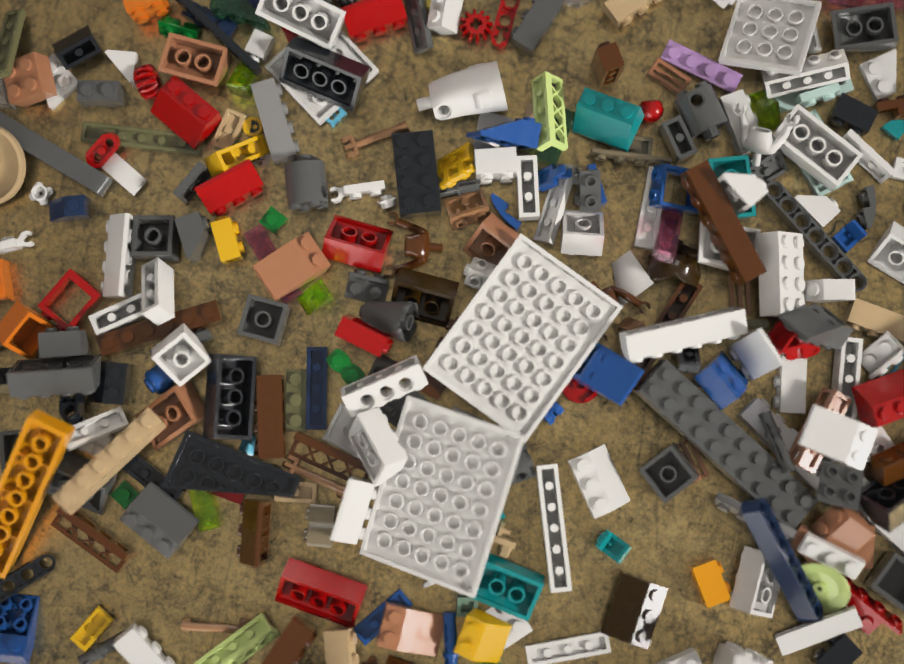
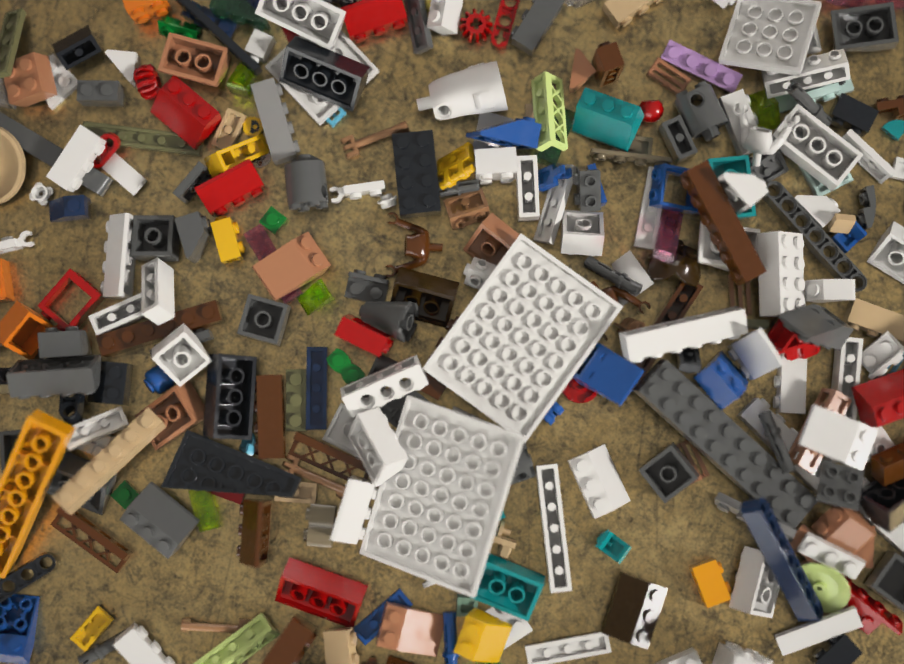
black plate [122,454,185,501] -> none
red slope [322,214,394,273] -> none
blue slope [490,193,521,232] -> none
white wing [858,49,897,103] -> none
none -> white brick [46,125,107,192]
none -> nougat slope [569,49,596,94]
none -> dark grey pin [583,256,643,296]
none -> dark grey pin [787,82,832,126]
none -> tan tile [828,213,856,234]

